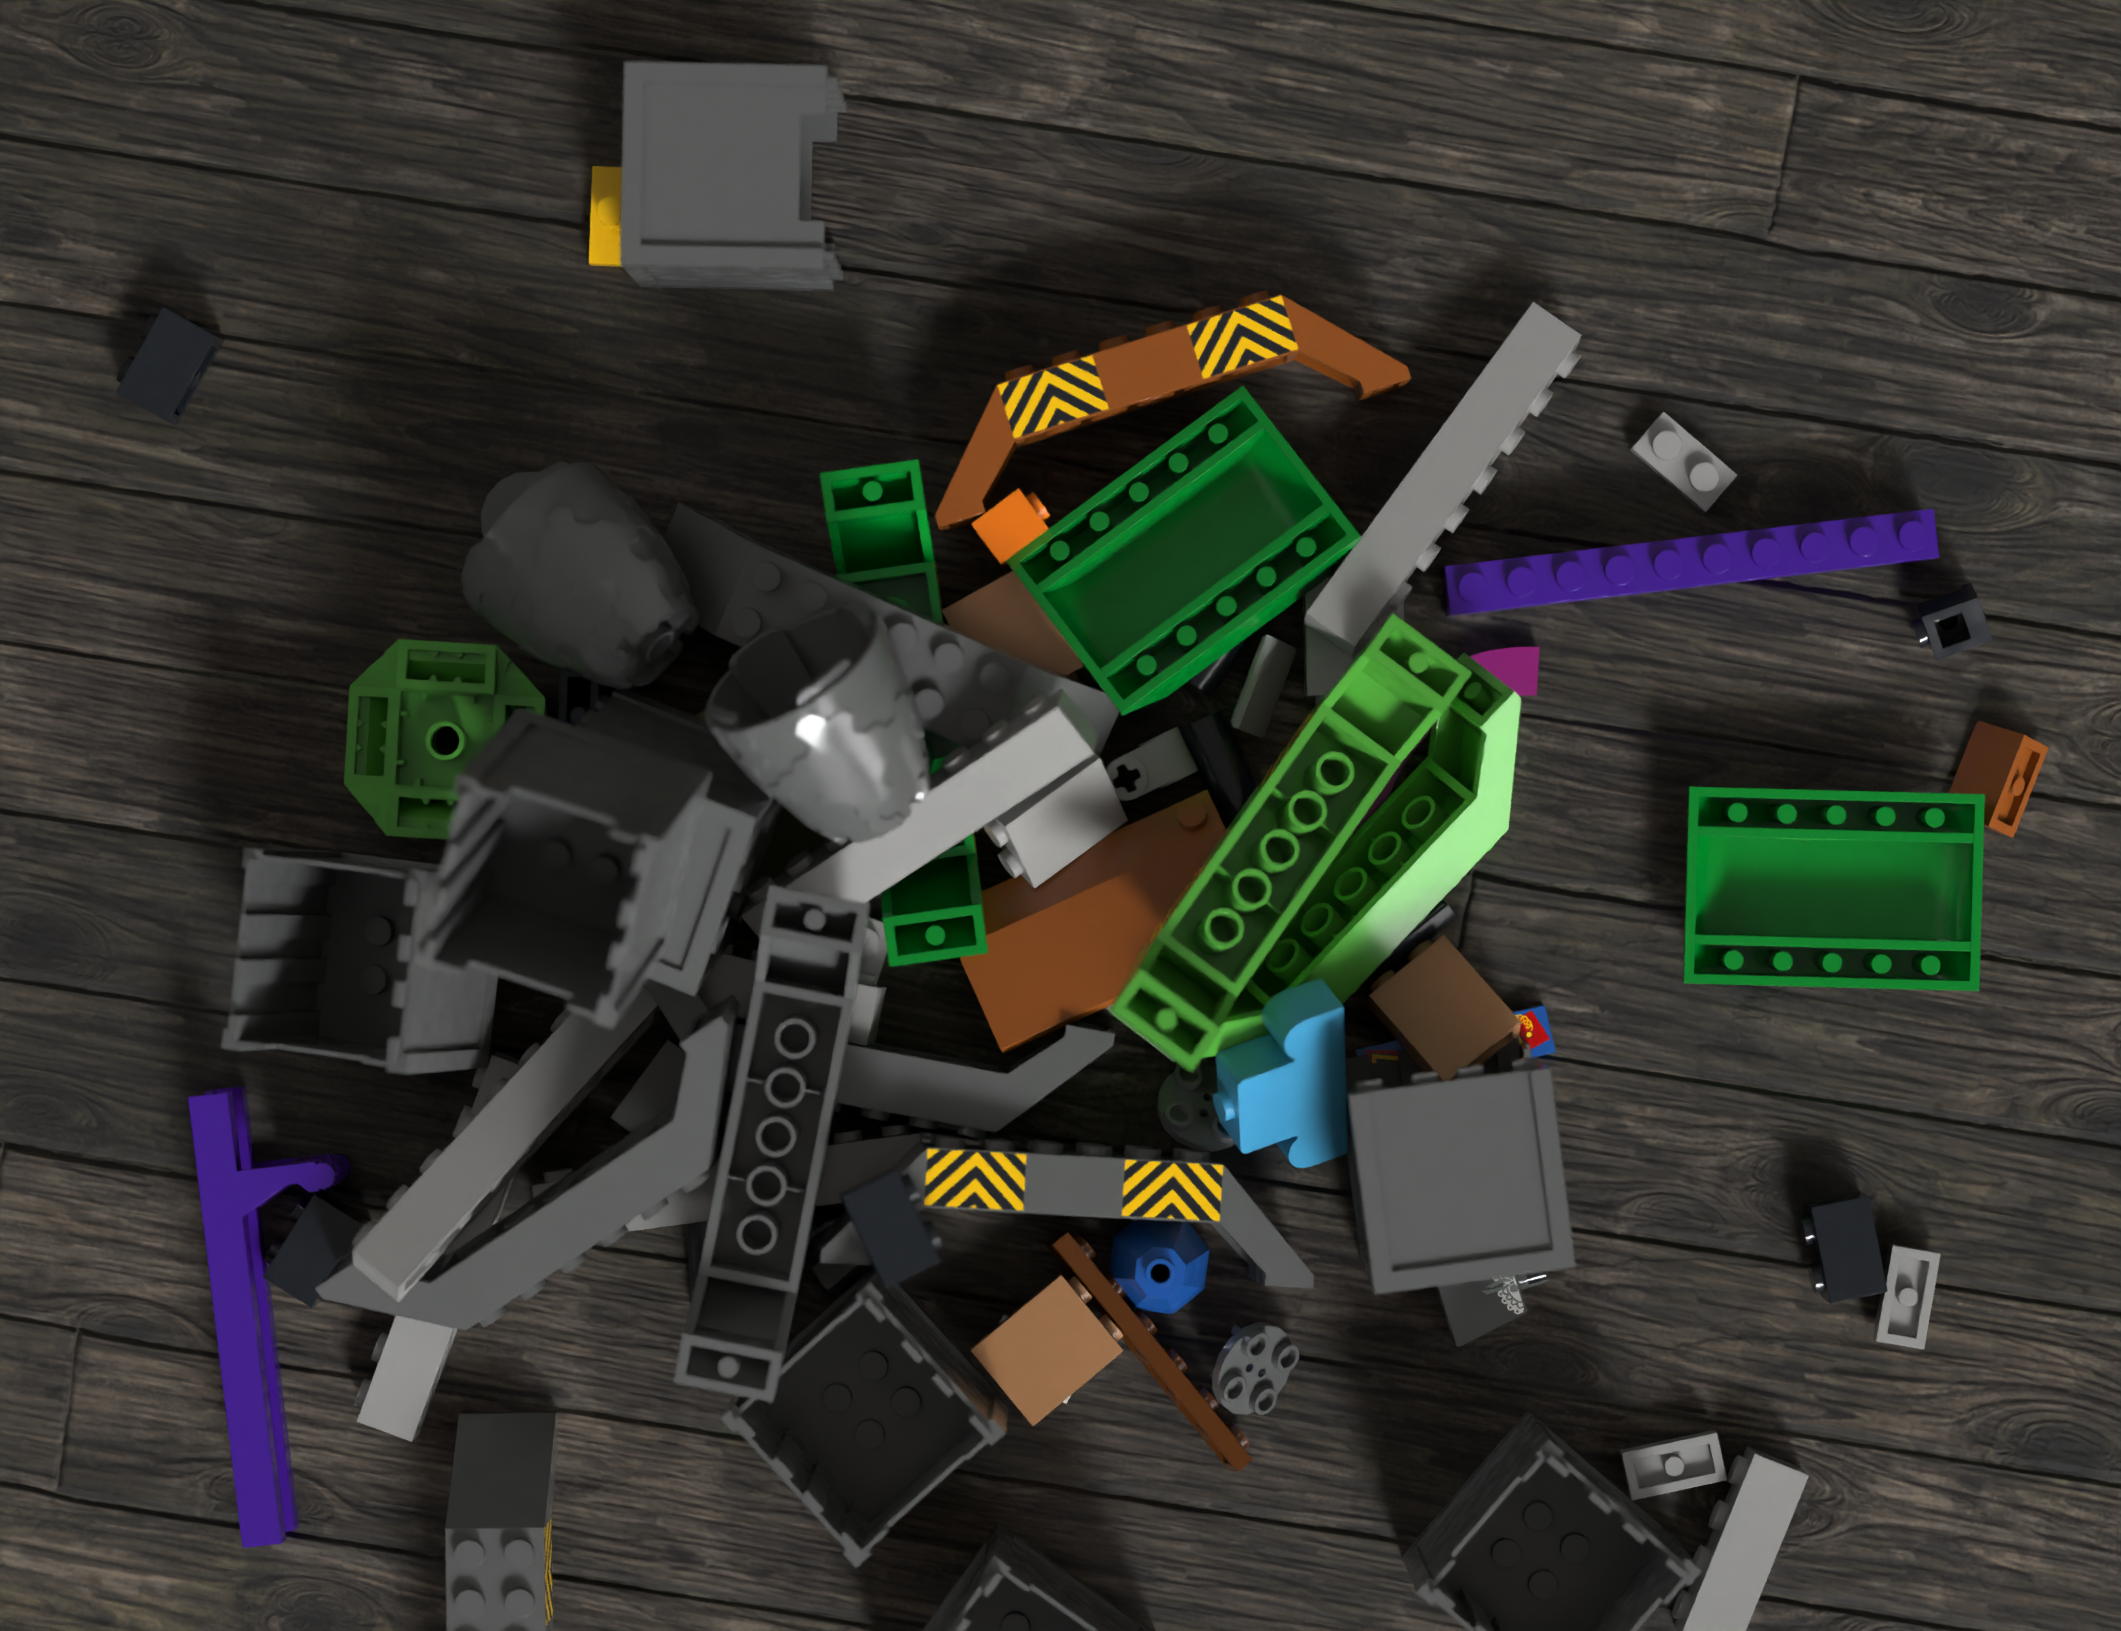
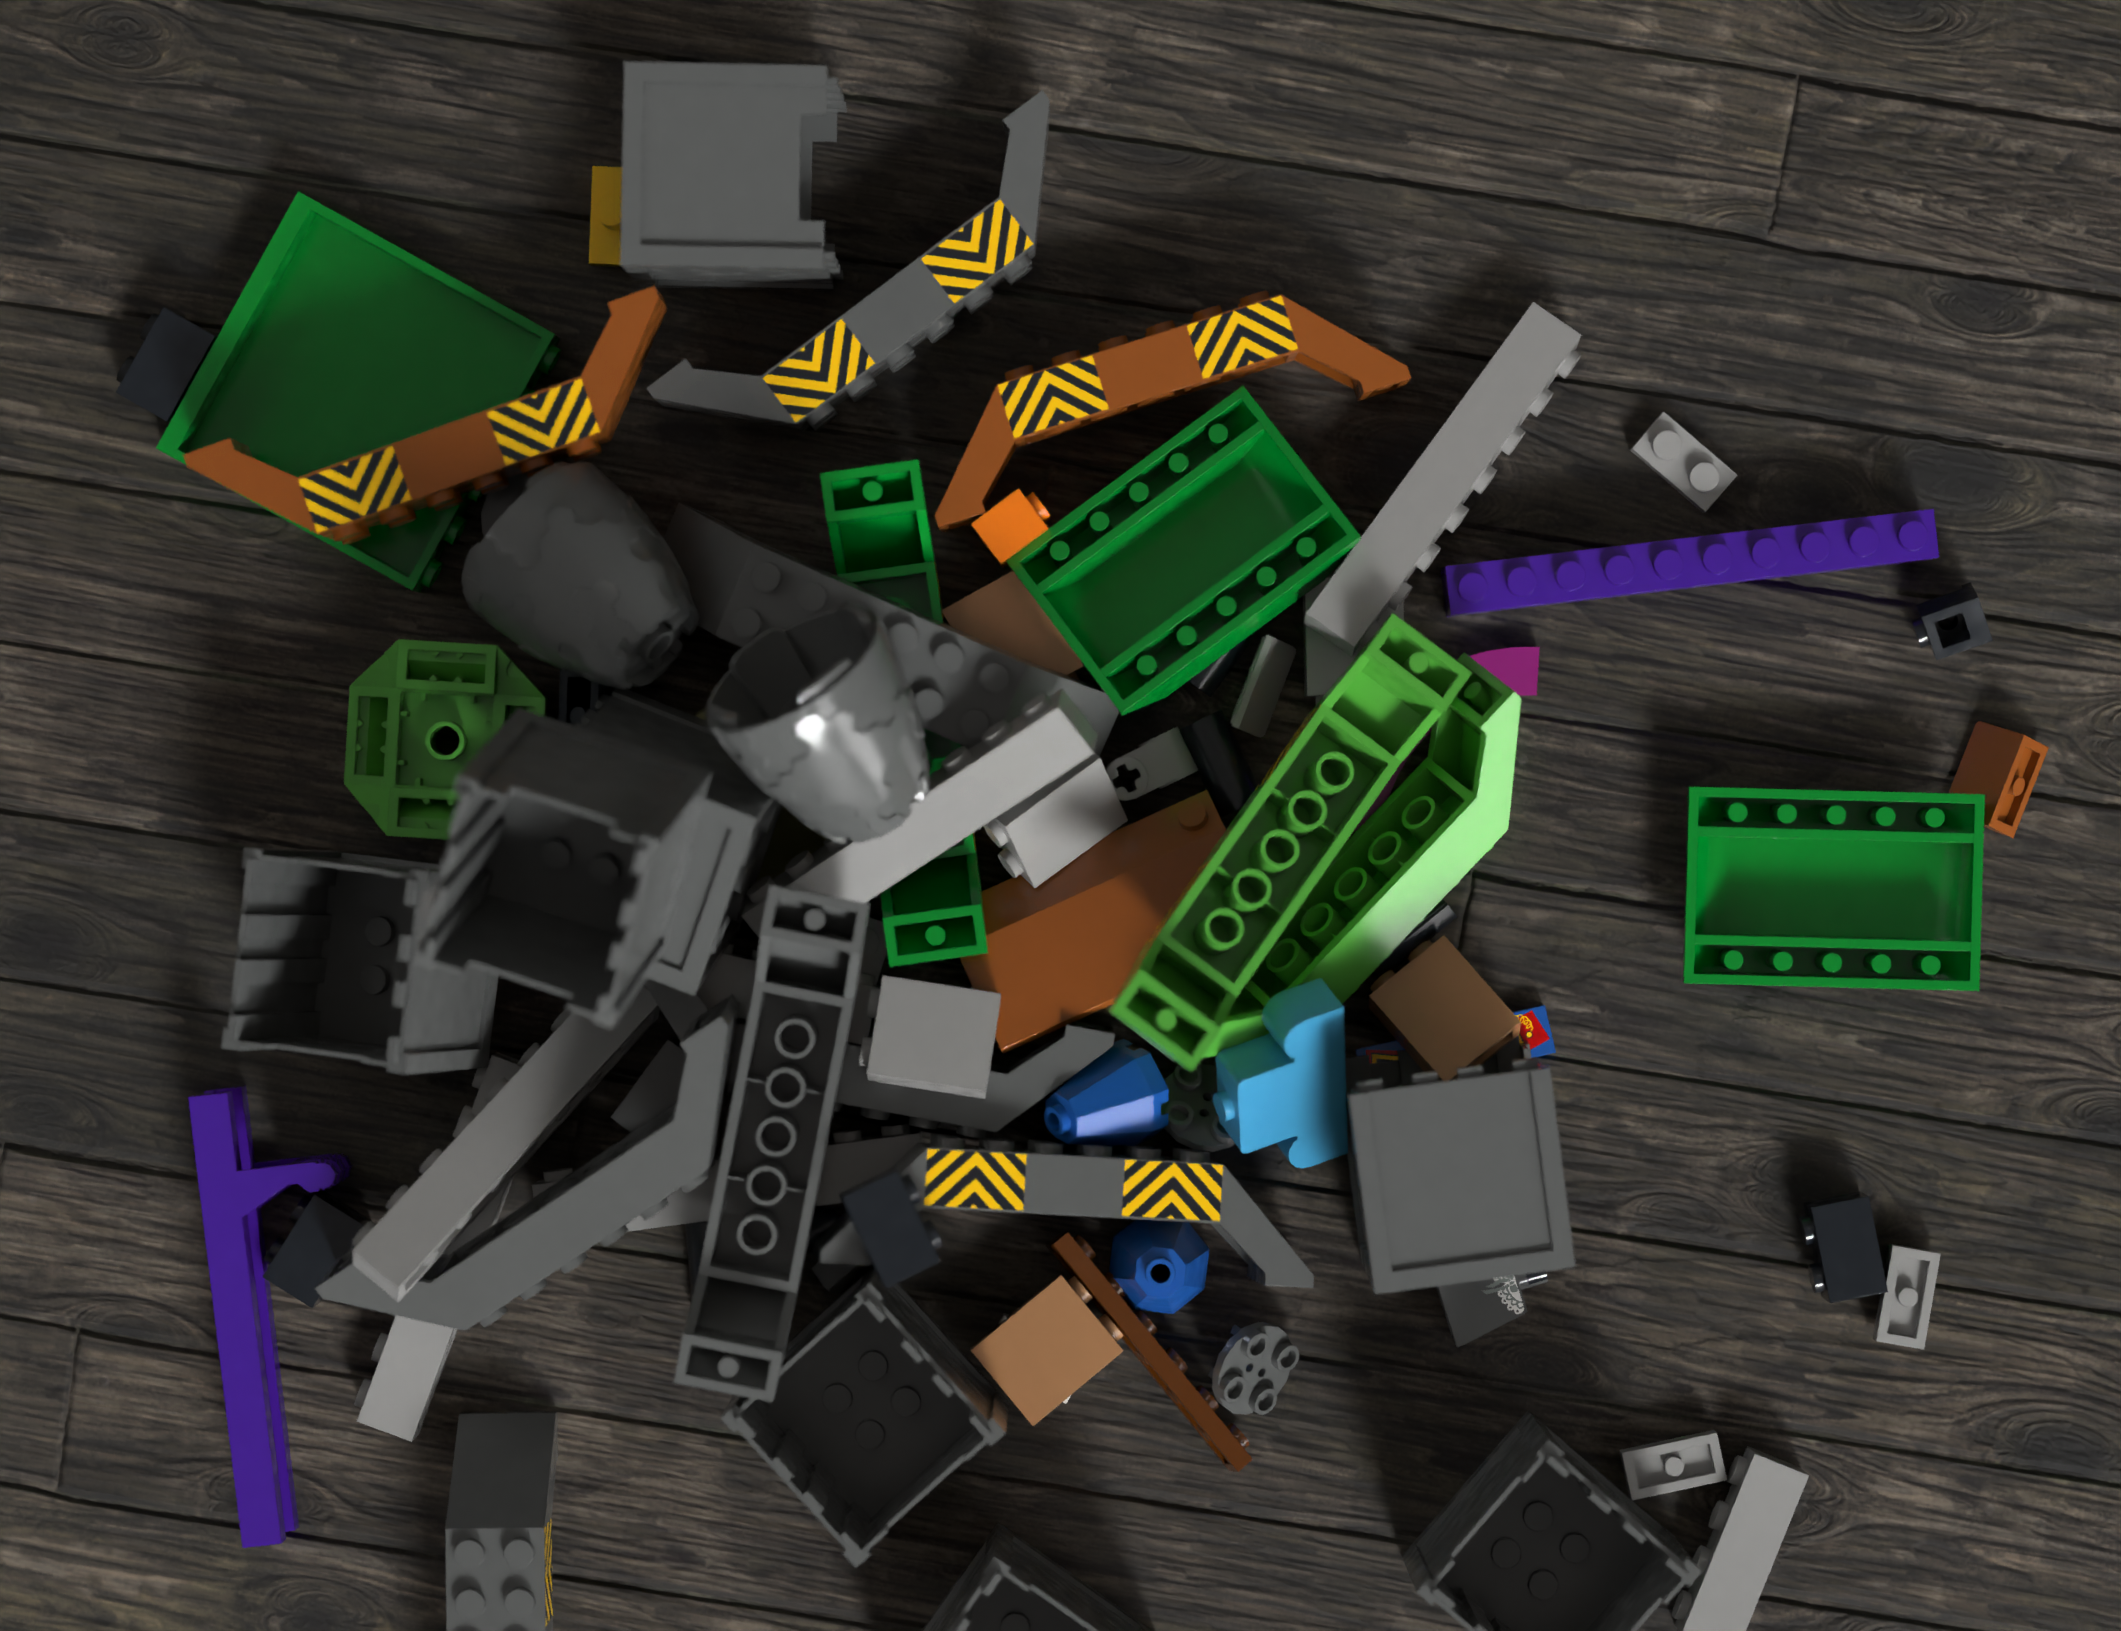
none -> green panel [156,191,562,593]
none -> dark orange slope [183,286,668,545]
none -> dark grey slope [646,90,1050,432]
none -> light grey brick [859,975,1001,1099]
none -> blue cone [1044,1039,1169,1146]

